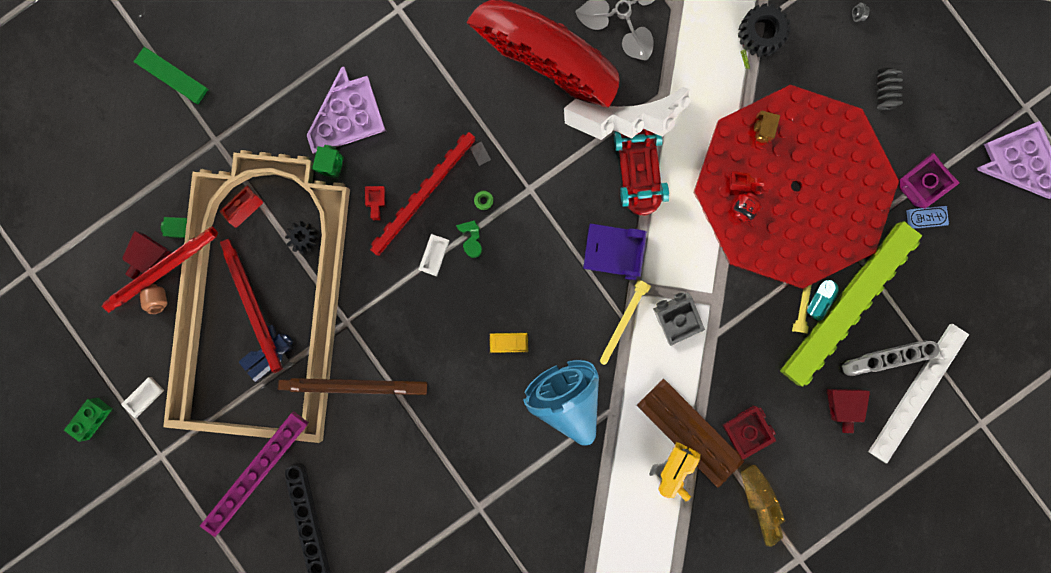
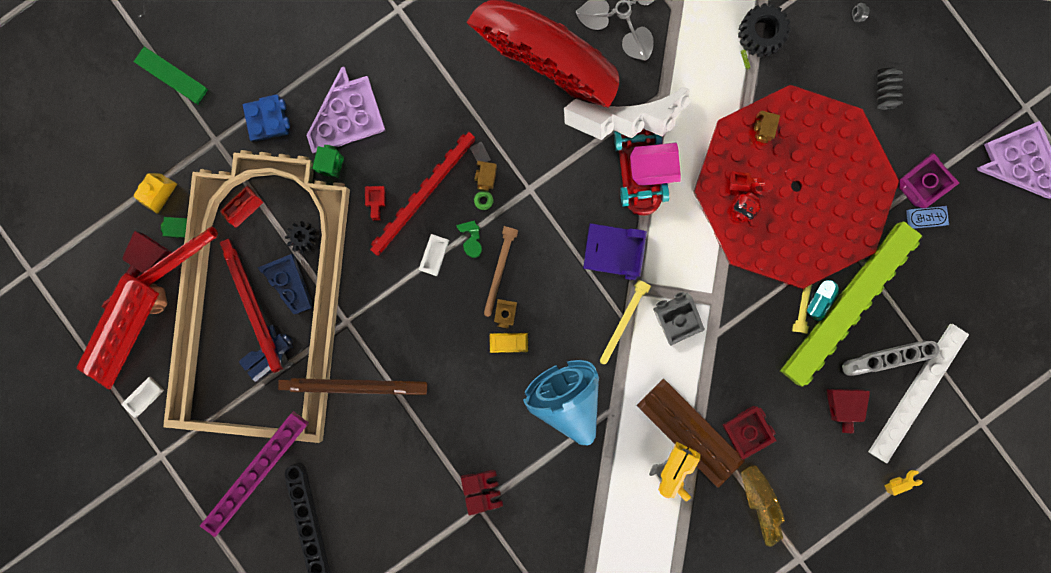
green brick [64,397,113,442] -> none
none -> red plate [77,273,160,390]
none -> yellow torso [133,173,177,214]
none -> blue plate [243,94,290,142]
none -> dark blue wing [258,254,314,315]
none -> dark red legs [461,470,503,516]
none -> pearl gold brick [475,161,497,191]
none -> medium nougat piece [484,226,519,317]
none -> pearl gold brick [494,299,517,328]
none -> dark pink slope [630,142,681,185]
none -> yellow plate [884,470,923,496]

